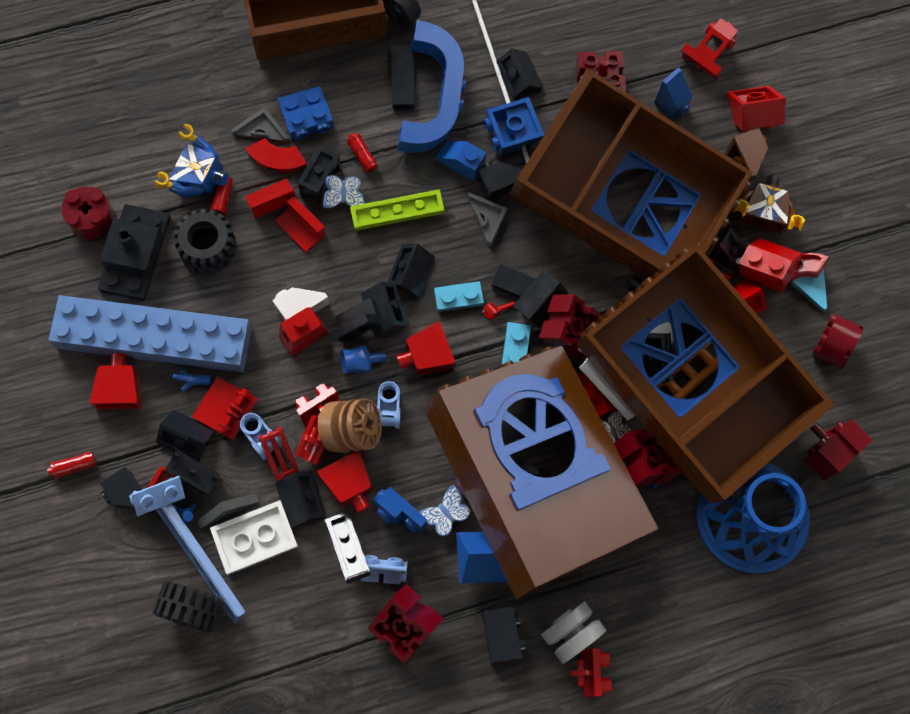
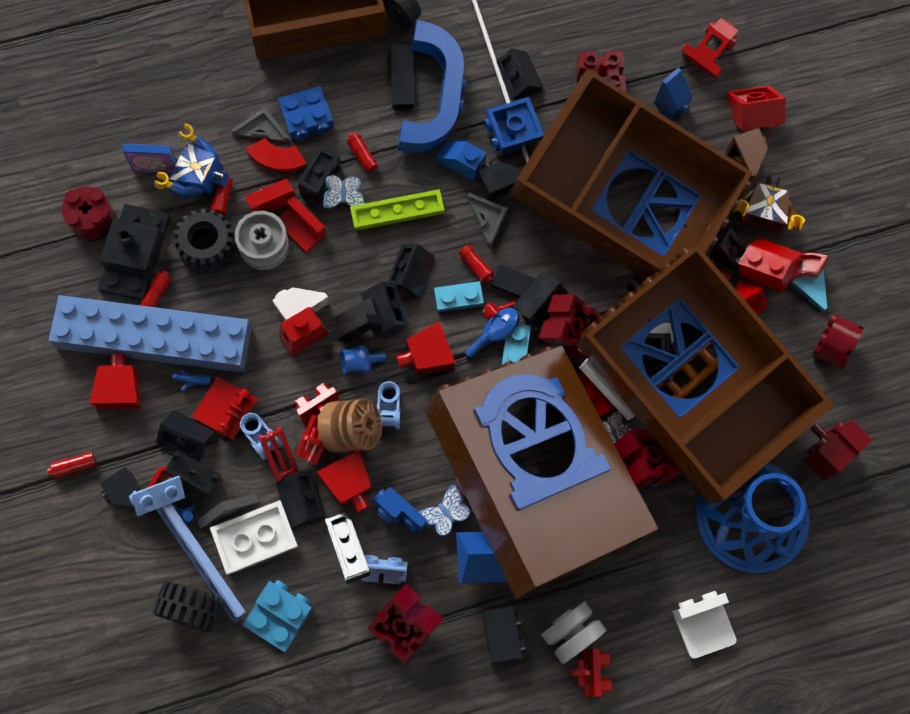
none -> tile [123,143,177,173]
none -> red piece [140,270,172,308]
none -> light grey wheel [235,211,289,270]
none -> dark azure plate [243,580,313,653]
none -> red piece [459,245,494,284]
none -> blue piece [464,308,520,359]
none -> white bracket [672,591,736,659]

